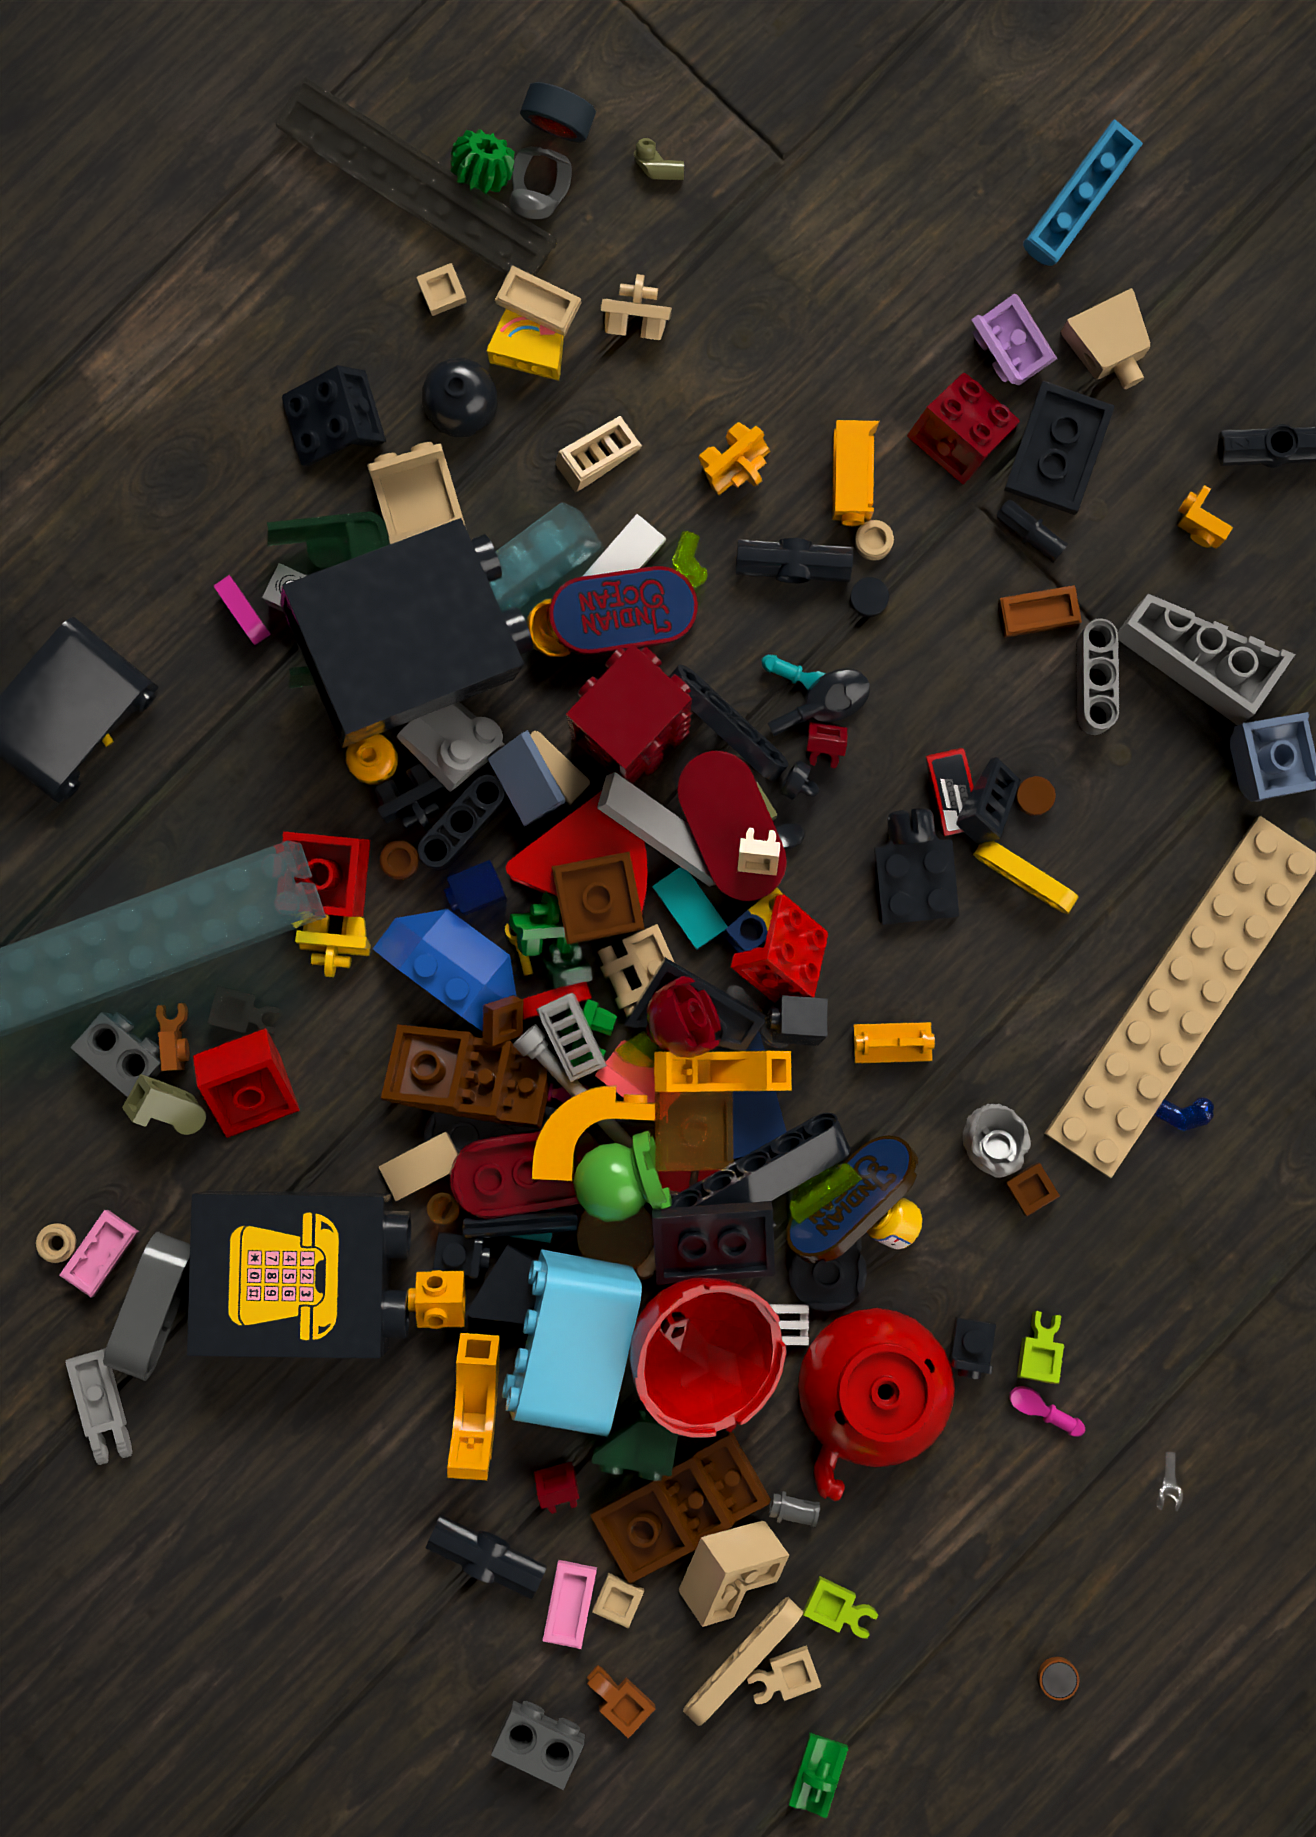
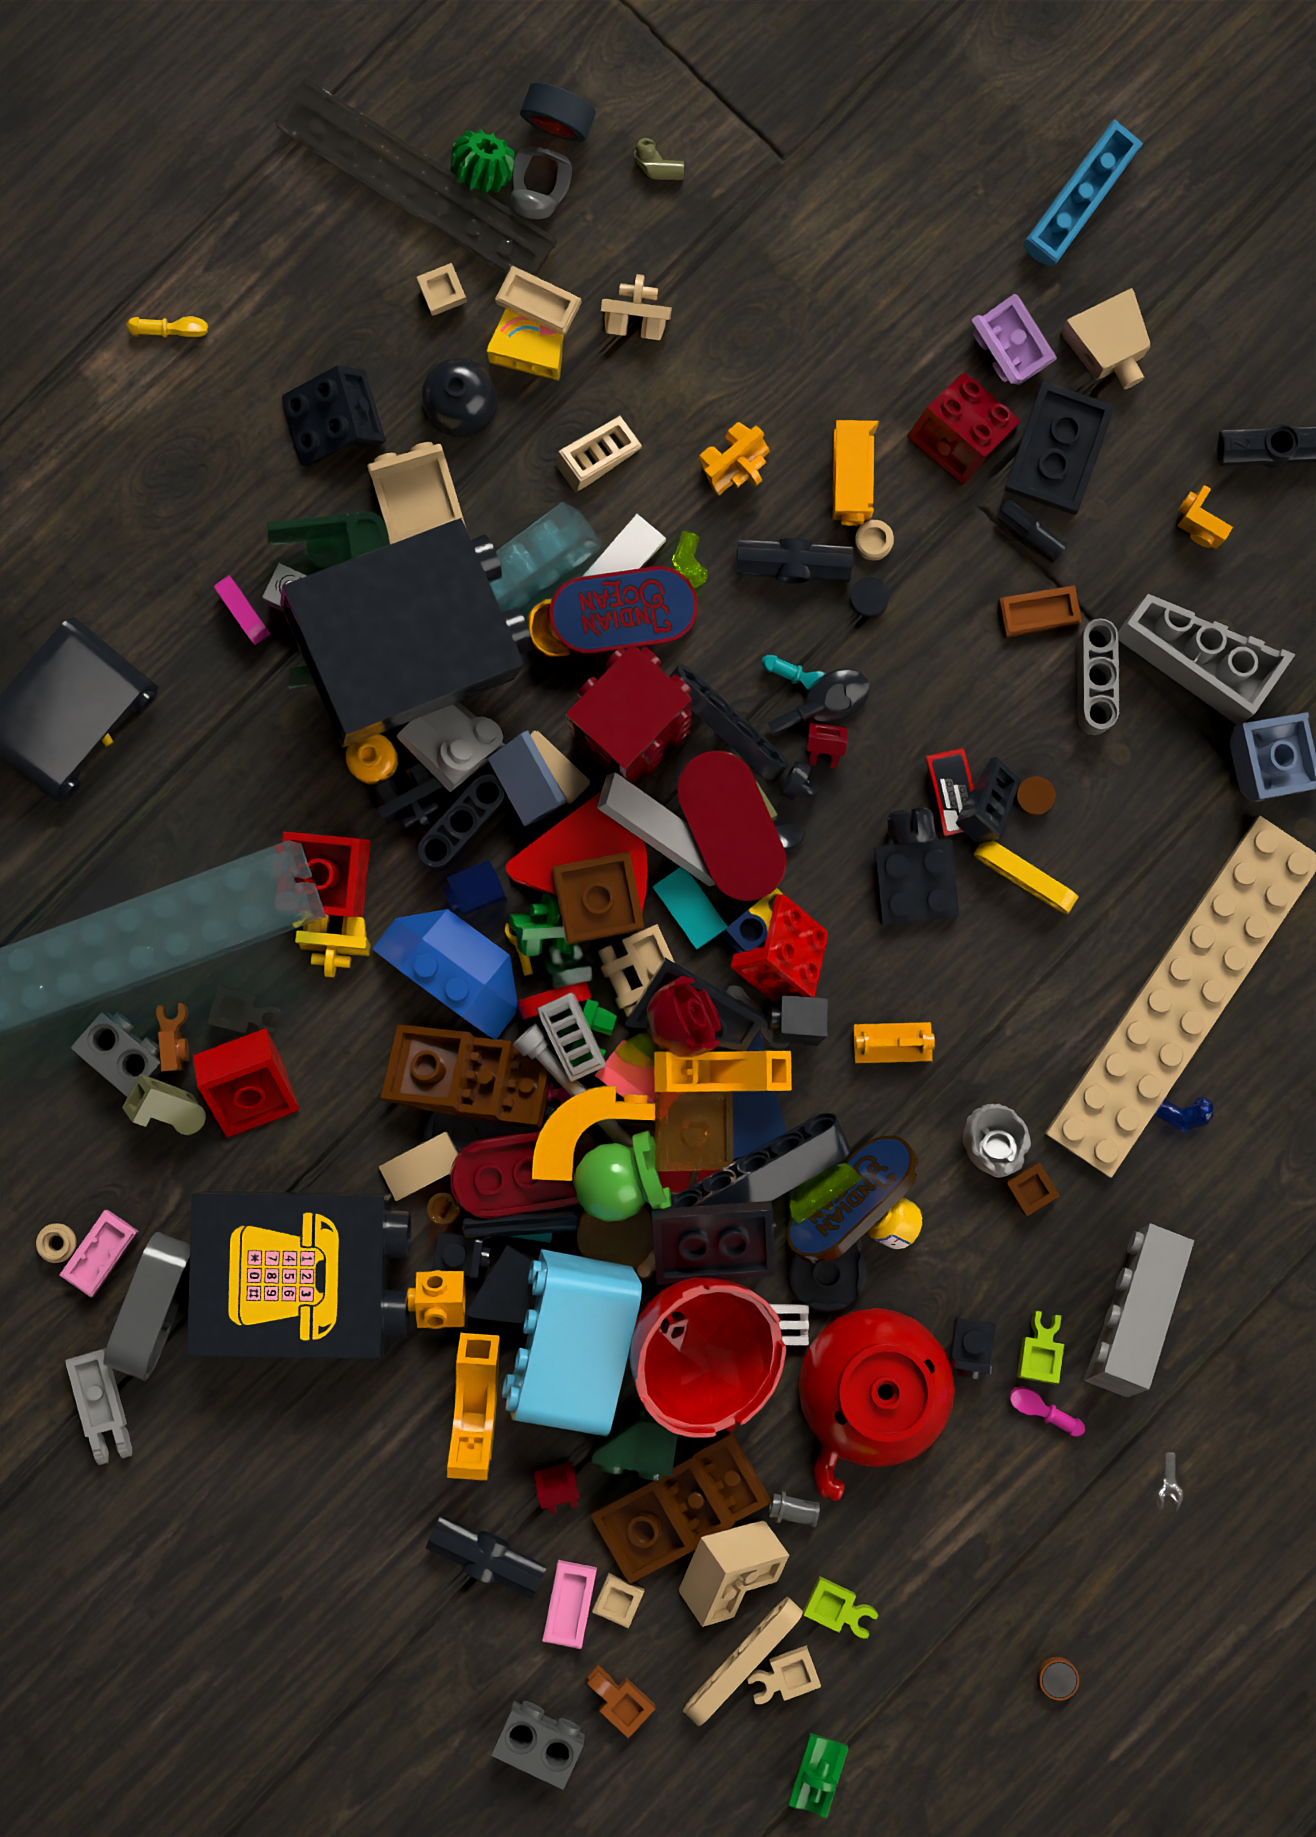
reddish brown tile [380,841,420,880] -> none
reddish brown plate [483,995,523,1046] -> none
tan tile [738,828,780,875] -> none
none -> yellow piece [126,316,208,338]
none -> light grey wedge [1083,1223,1194,1397]

